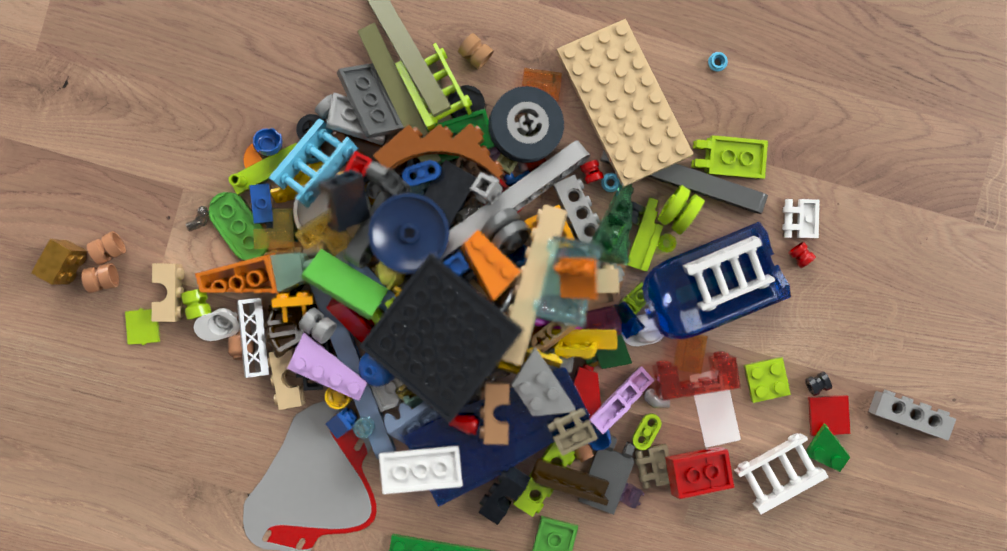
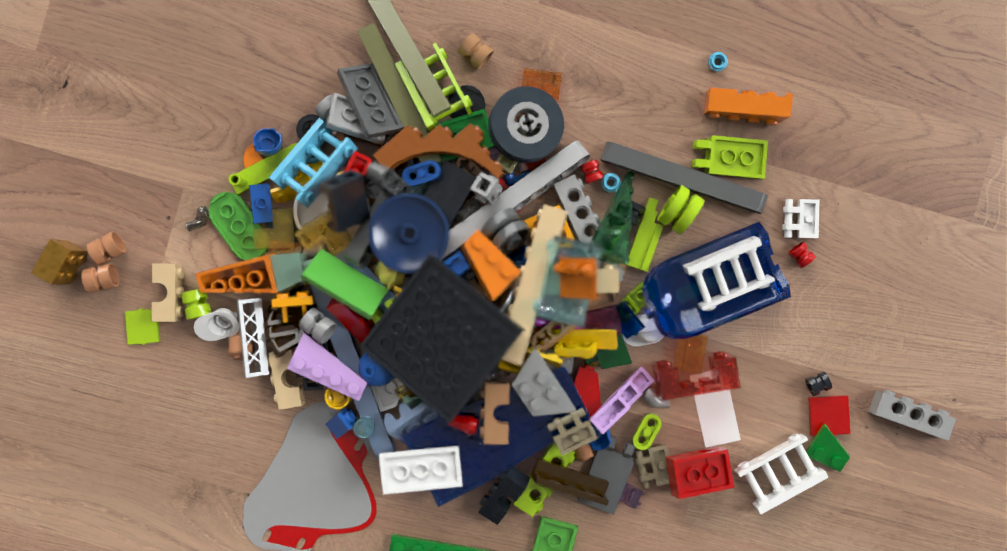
tan plate [556,19,693,187] -> none
clear neon green plate [657,234,677,253] -> none
lime plate [744,357,791,403] -> none
none -> orange wedge [704,88,793,125]

